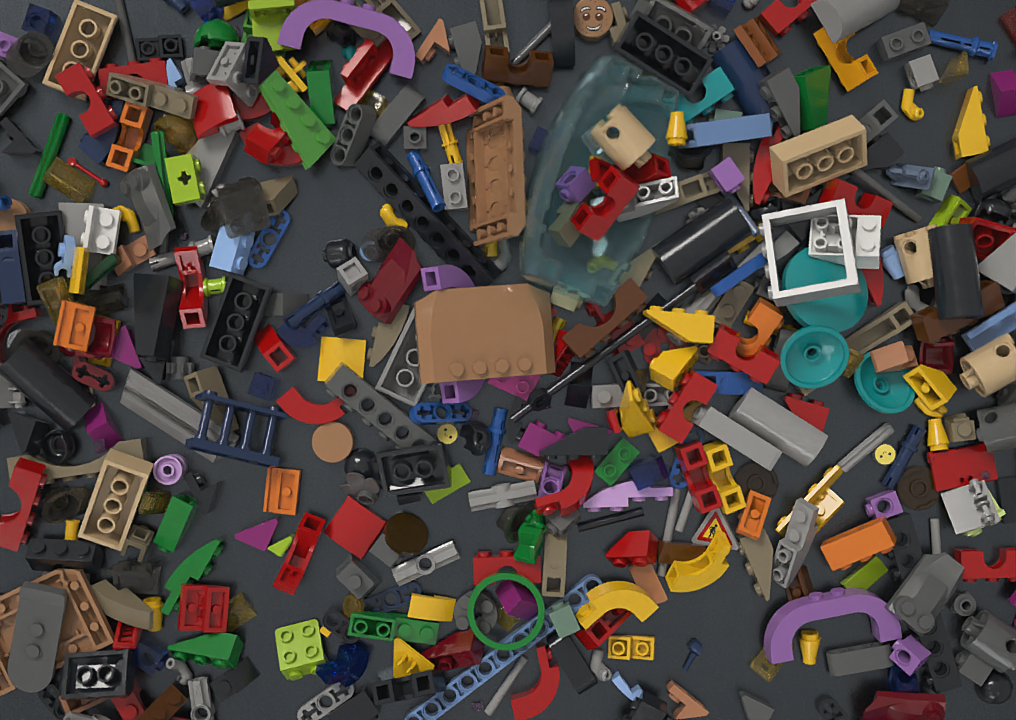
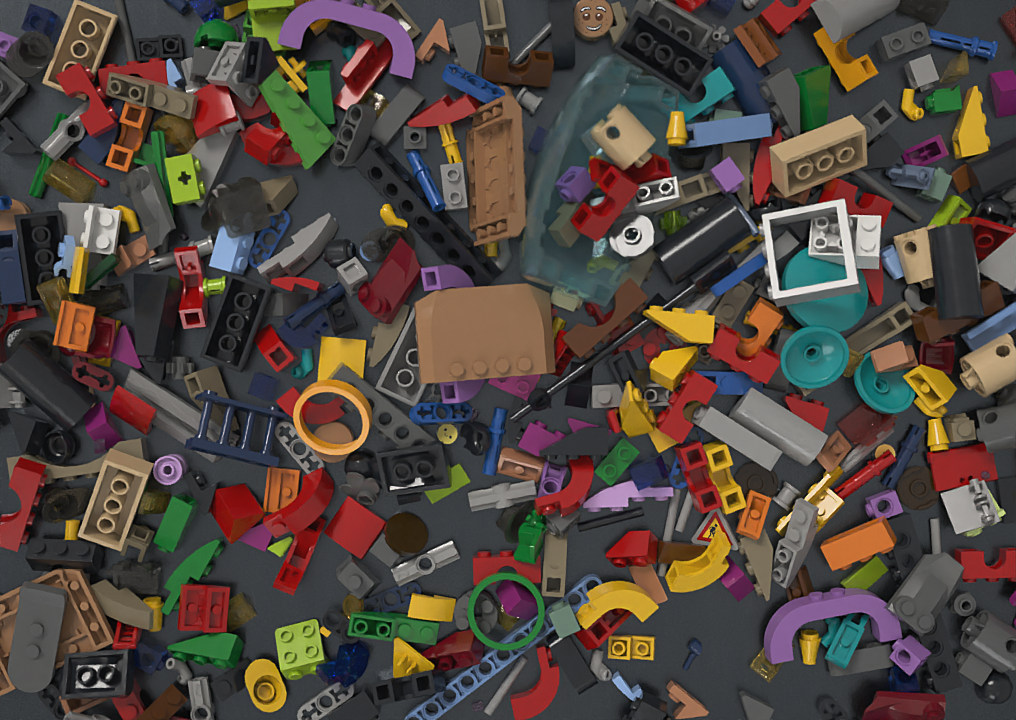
none -> light grey piece [40,99,90,161]
none -> red slope [109,385,157,436]
none -> red slope [211,483,266,544]
none -> yellow piece [245,659,287,713]
none -> light grey slope [257,213,339,284]
none -> red arch [263,467,334,538]
none -> red slope [270,277,325,293]
none -> light grey beam [275,421,325,474]
none -> teal arm [291,349,314,380]
none -> light orange piece [293,379,373,455]
none -> plate [609,212,656,259]
none -> clear neon green gear [659,210,687,235]
none -> magenta slope [718,555,754,602]
none -> light grey bush [772,482,801,511]
none -> nougat slope [815,430,852,473]
none -> teal arm [820,616,841,648]
none -> teal hinge [825,613,869,669]
none -> red pin [834,449,897,501]
none -> clear red bracket [837,402,898,447]
none -> magenta slope [902,134,949,166]
none -> green window [925,84,962,116]

